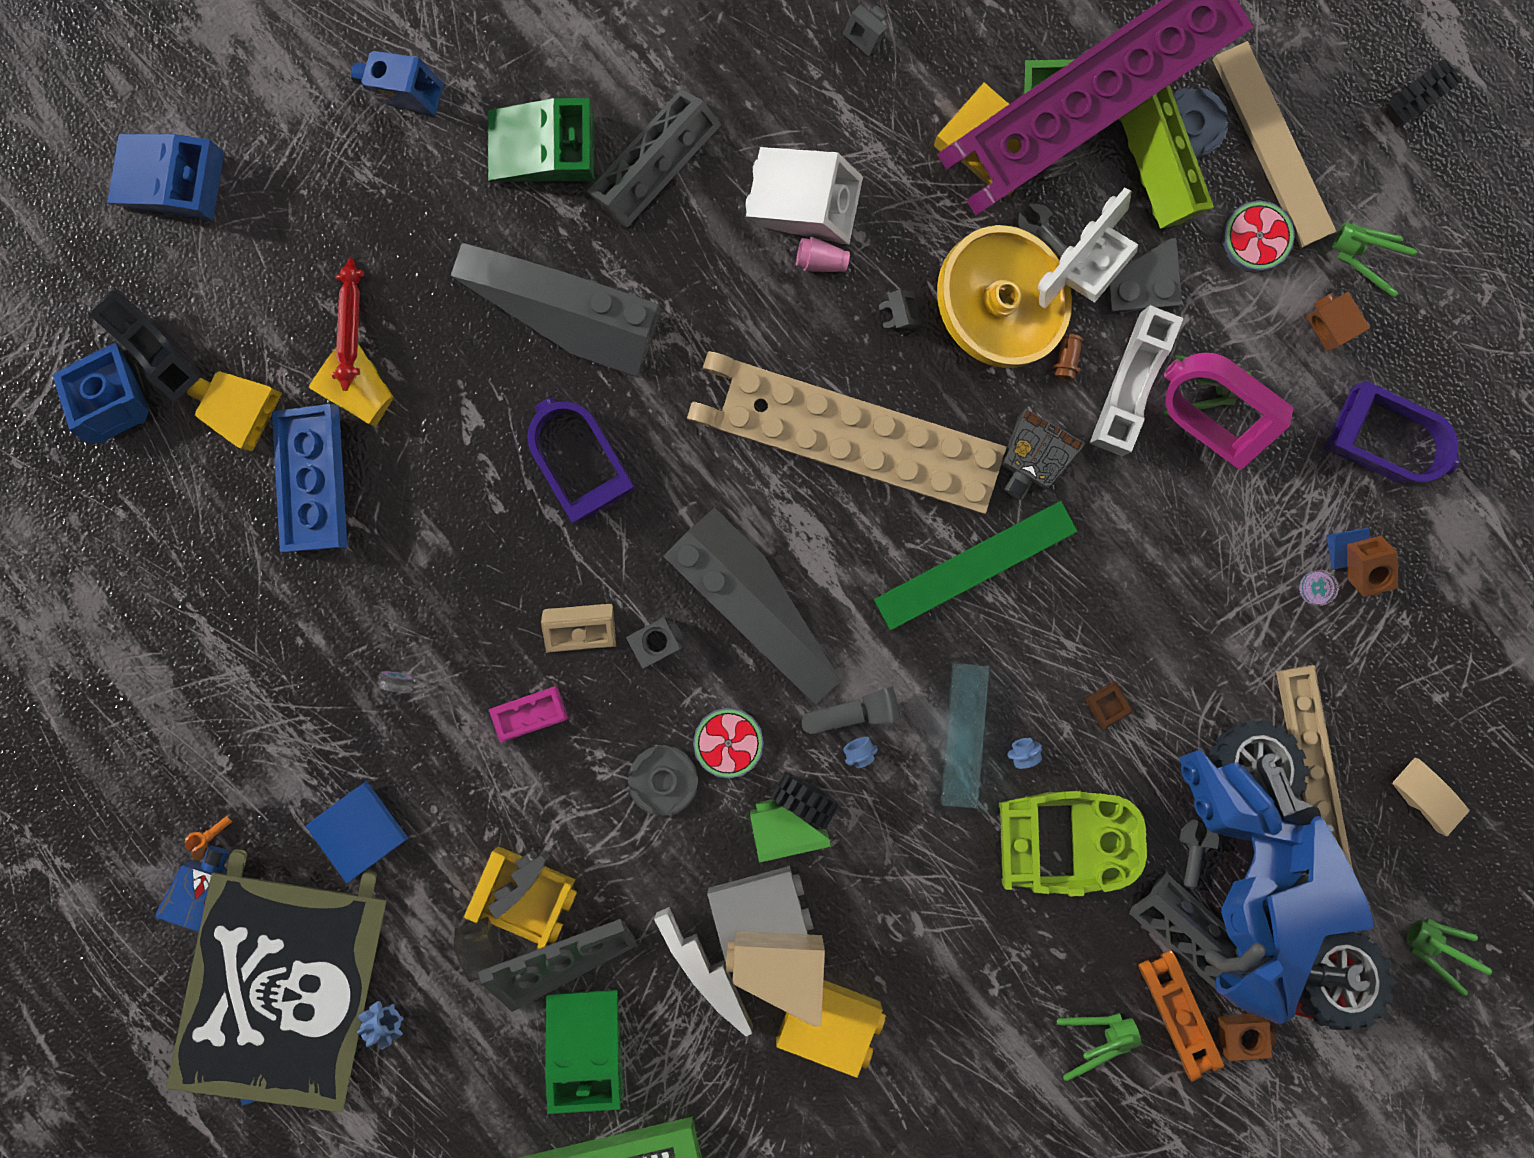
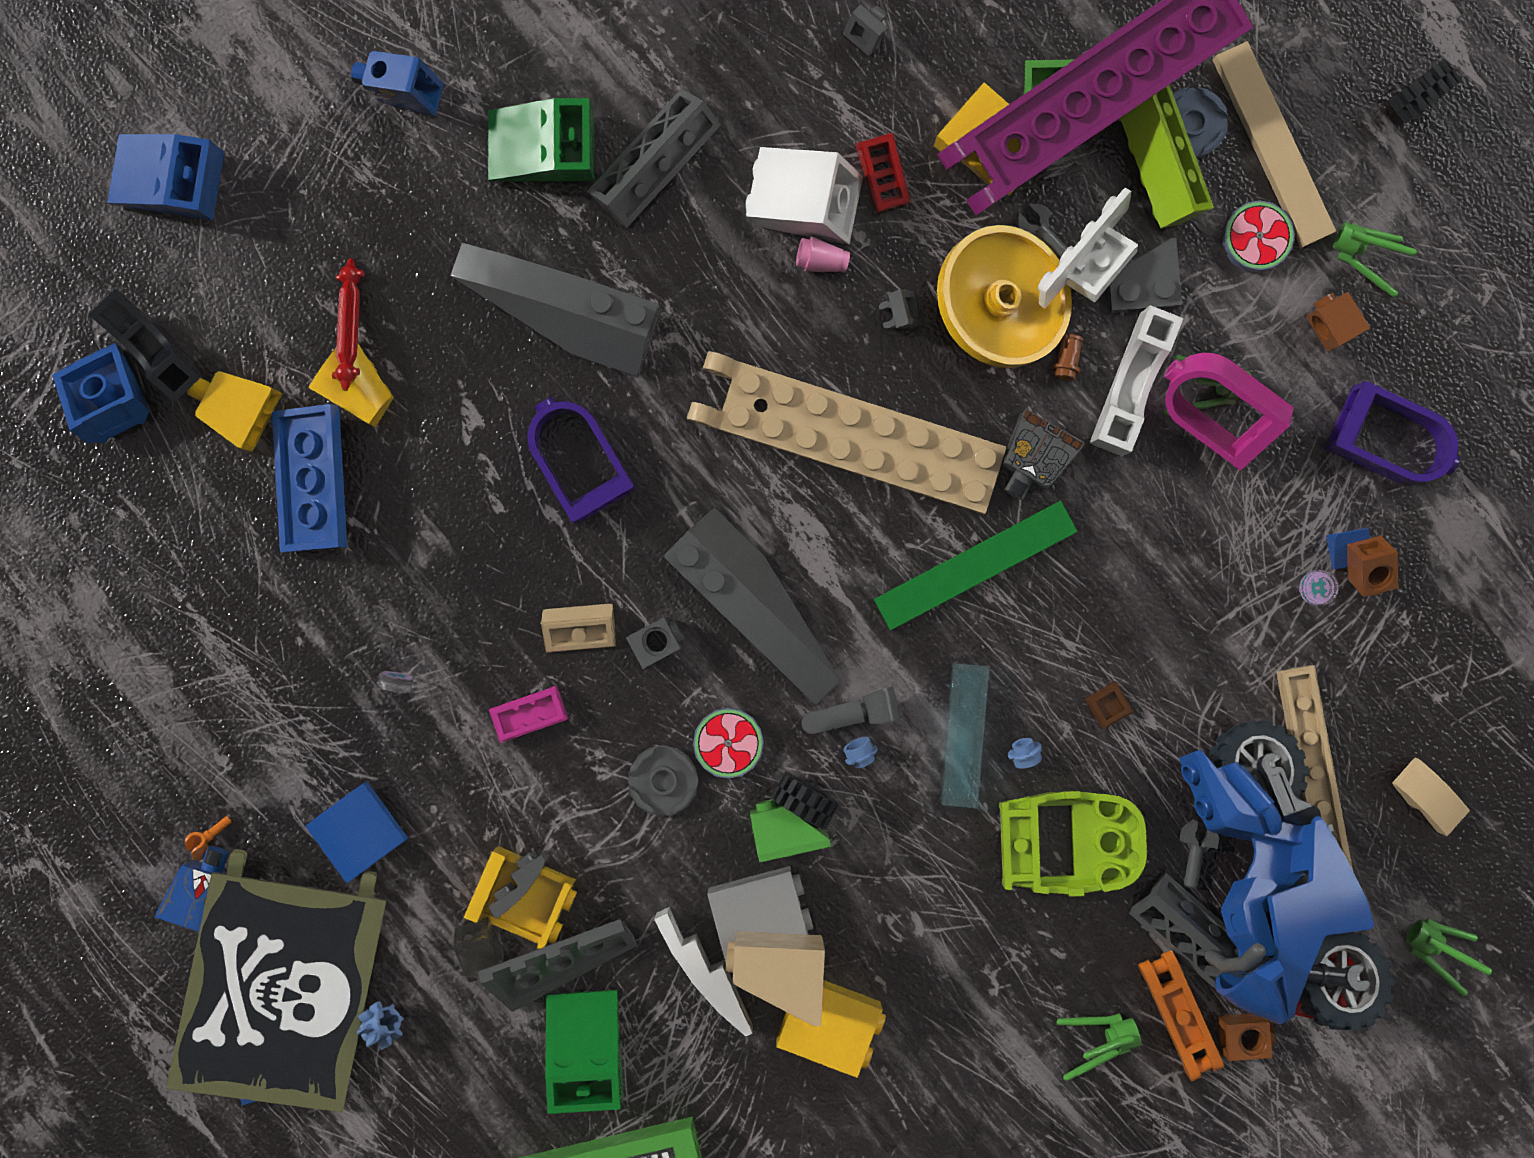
none -> red slope [855,133,911,212]

